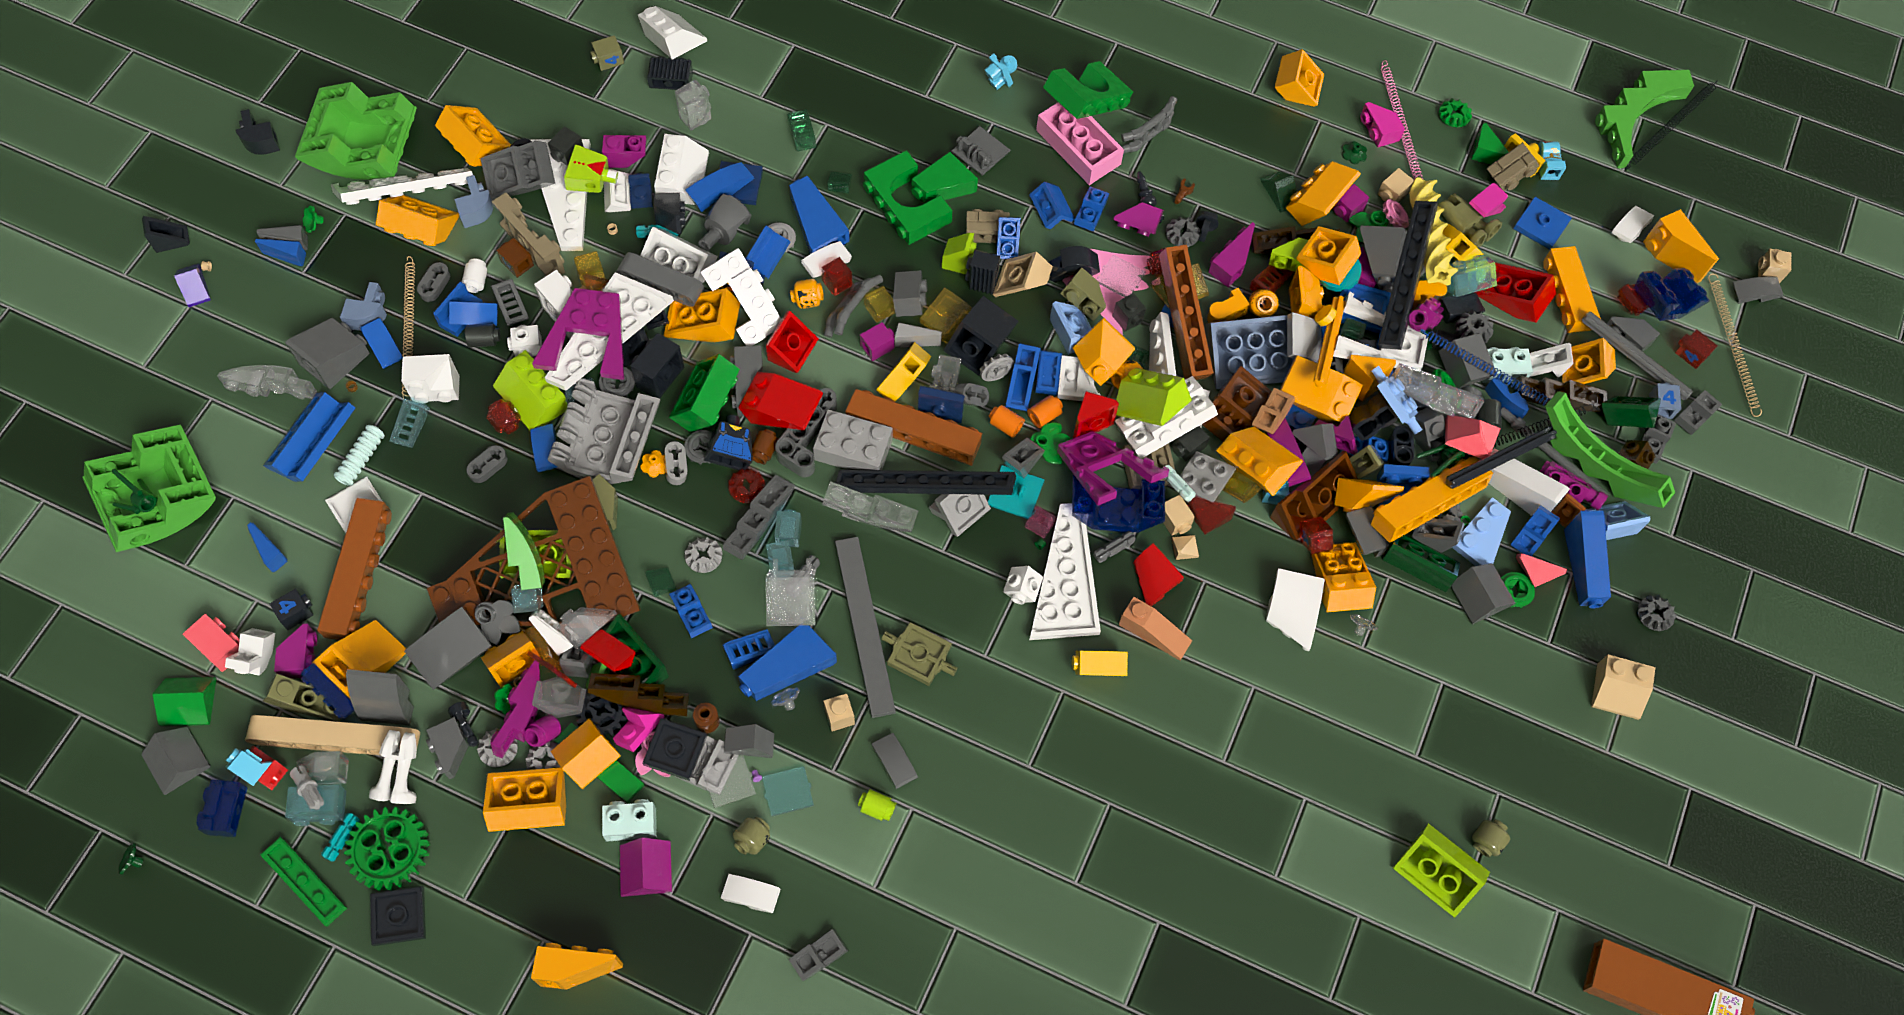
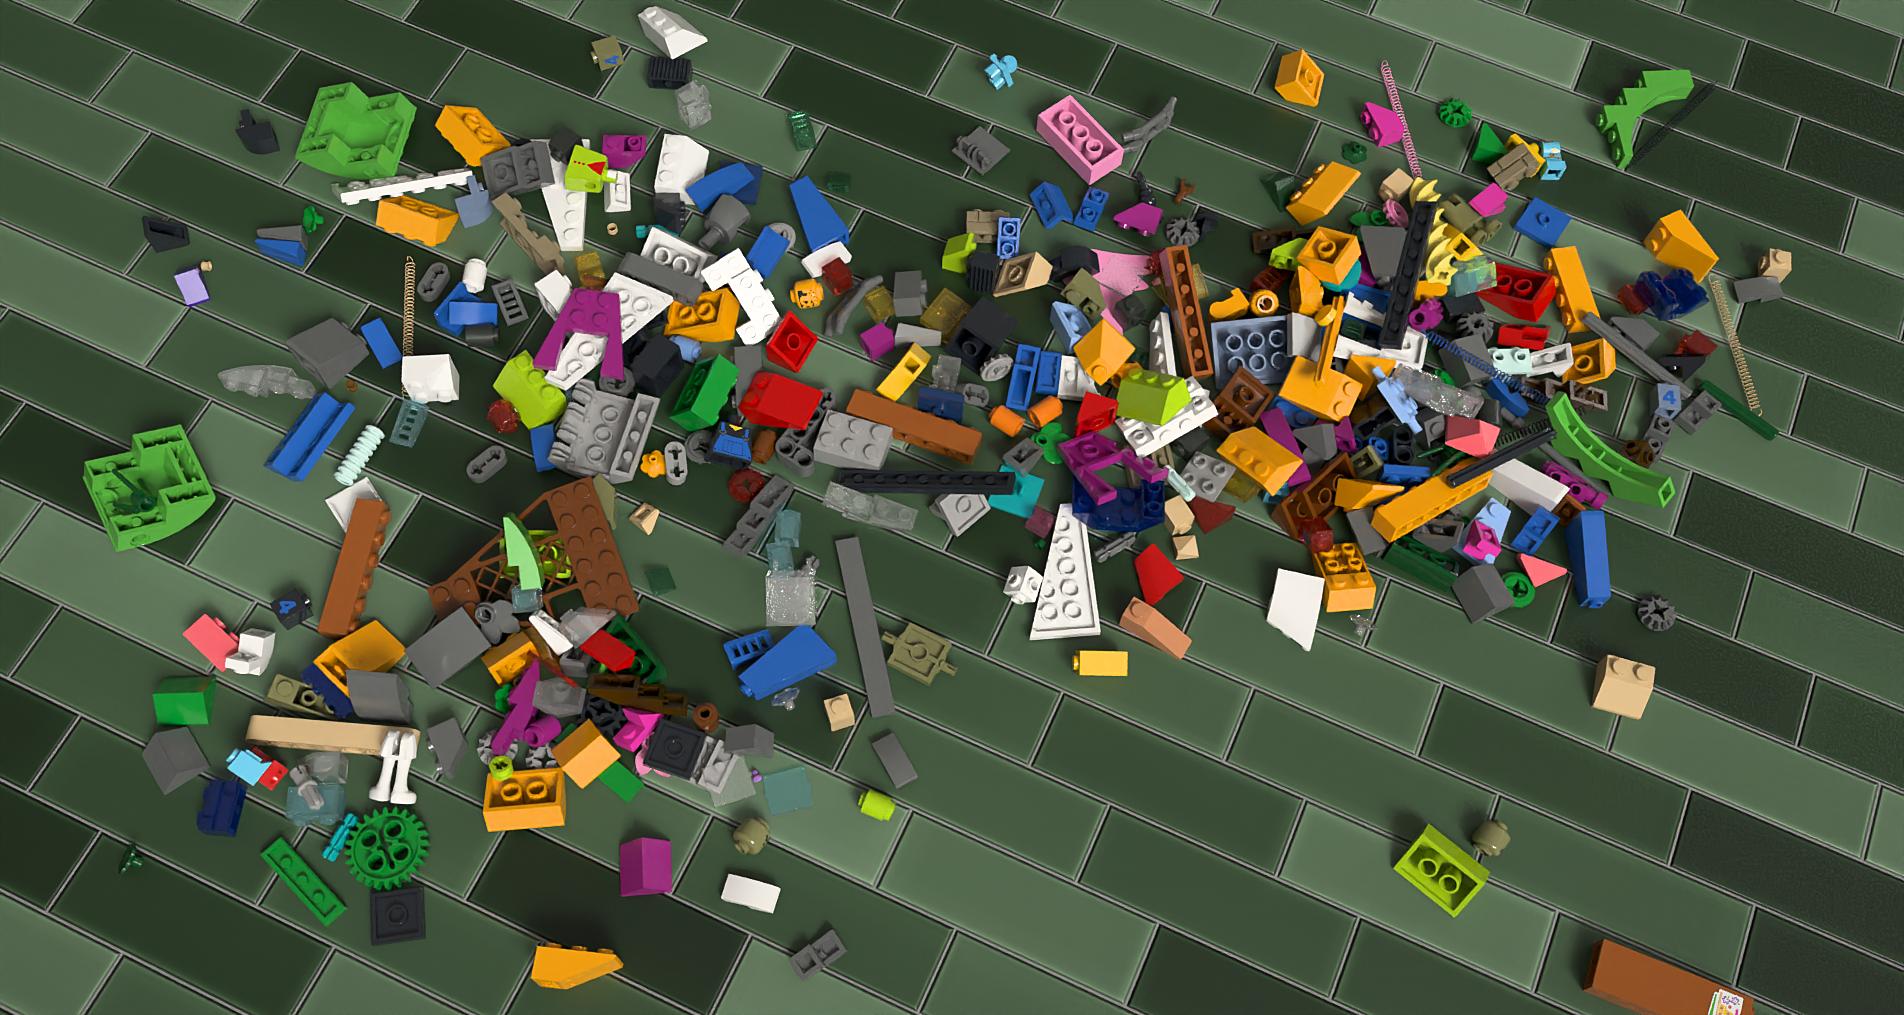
blue slope [247,522,288,572] -> none
magenta slope [274,624,318,679] -> none
sand blue brick [340,282,387,331] -> none
black piece [448,702,478,747] -> none
reddish brown brick [496,238,534,278] -> none
white brick [507,325,542,357] -> none
light aqua brick [602,799,657,842] -> none
dark blue bracket [628,173,653,209] -> none
blue slope [669,584,713,638] -> none
light grey gear [685,537,722,573] -> none
green arch [863,150,953,245] -> none
green slope [911,152,978,204] -> none
green arch [1043,61,1133,119] -> none
magenta slope [1209,222,1255,288] -> none
medium nougat slope [1252,388,1296,435] -> none
magenta brick [1332,184,1369,222] -> none
light blue slope [1585,501,1650,540] -> none
dark green slope [1602,396,1661,428] -> none
white slope [1612,206,1654,243] -> none
none -> lime bush [489,756,514,781]
none -> tan slope [629,503,659,535]
none -> medium blue brick [670,335,702,362]
none -> dark pink slope [1463,519,1502,560]
none -> red slope [1498,323,1551,350]
none -> black slope [1659,353,1710,383]
none -> dark green axle [1698,380,1779,441]

